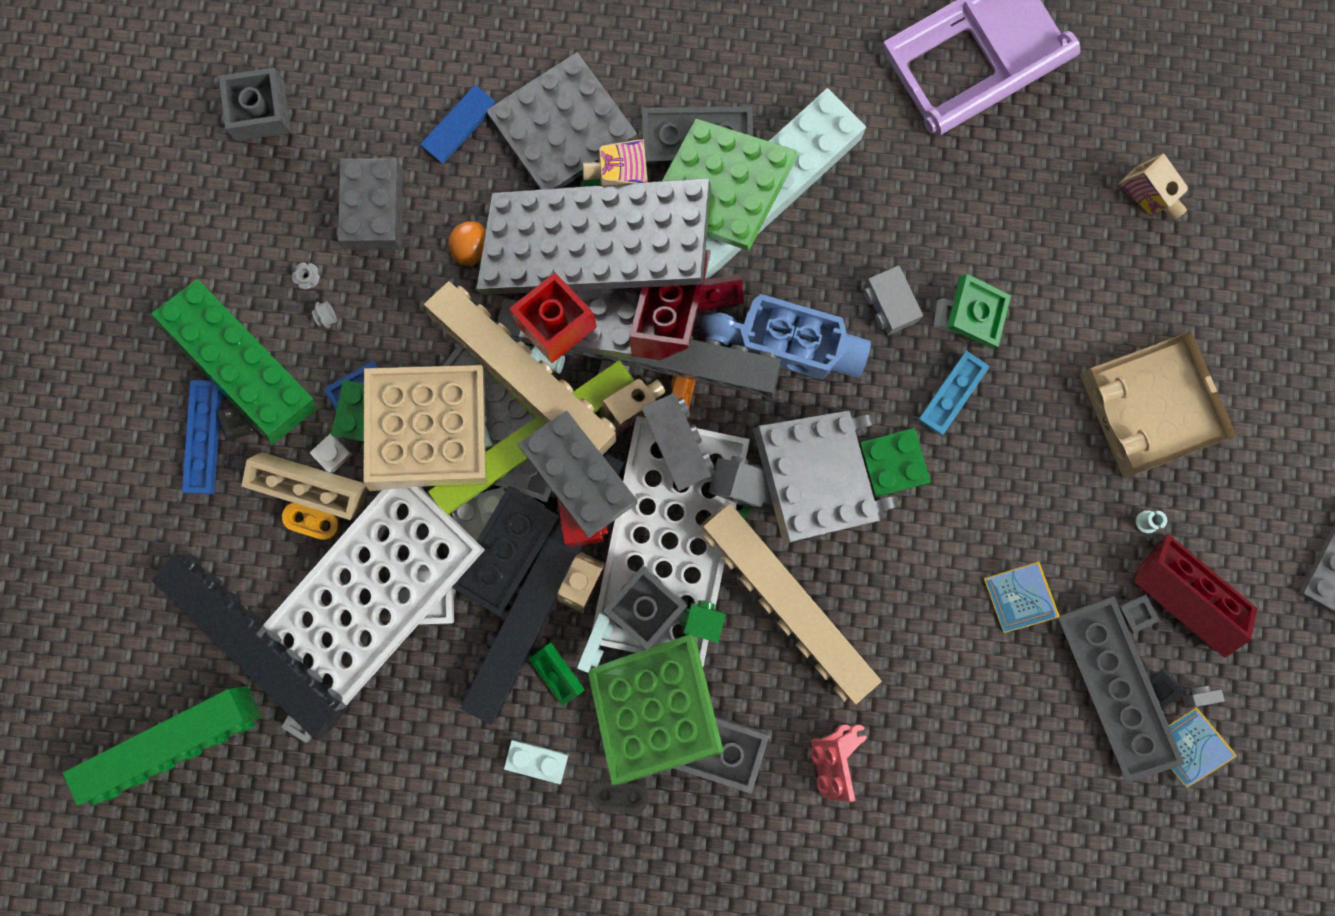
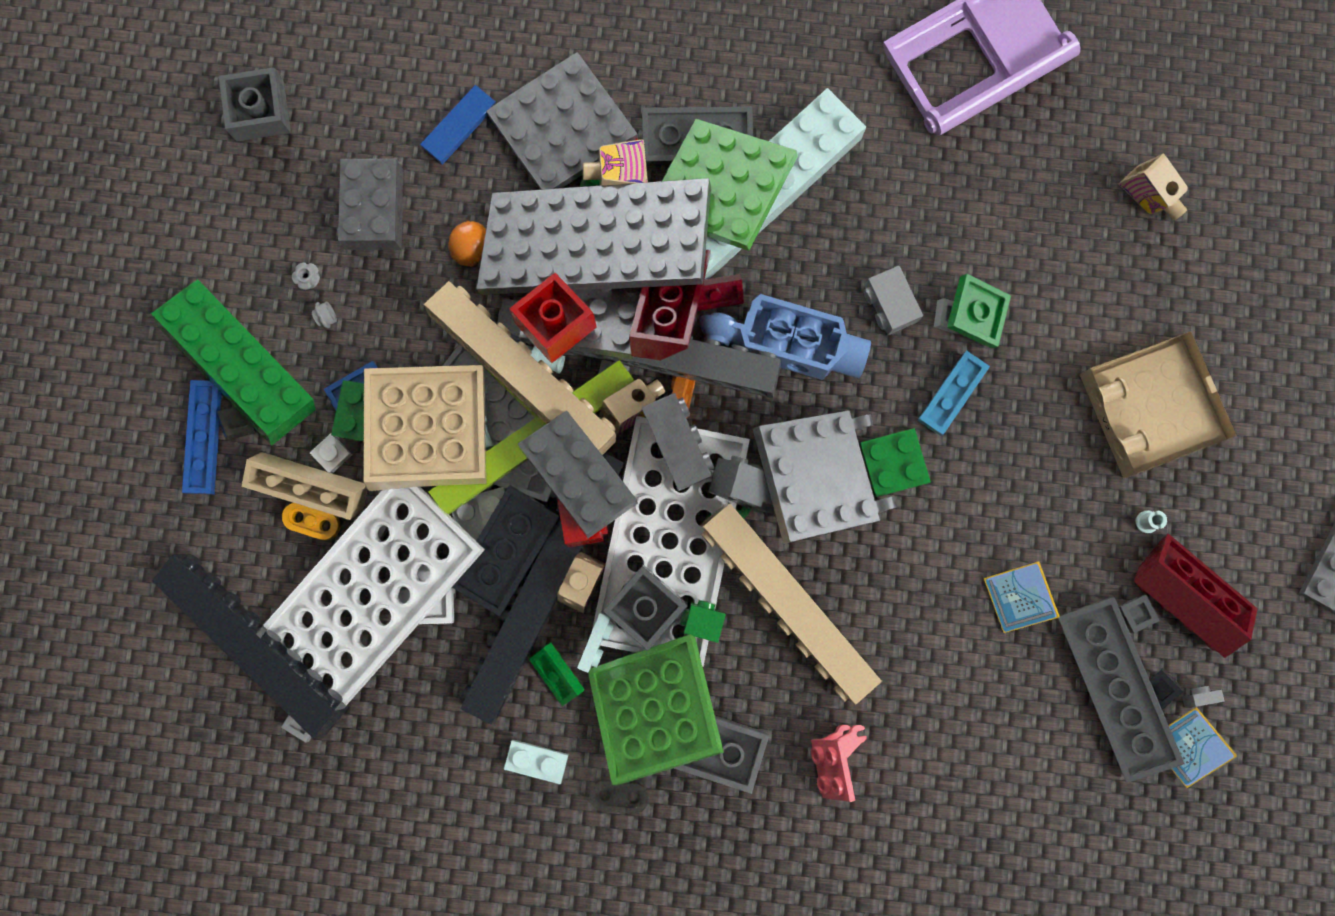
green brick [63,686,262,807] -> none

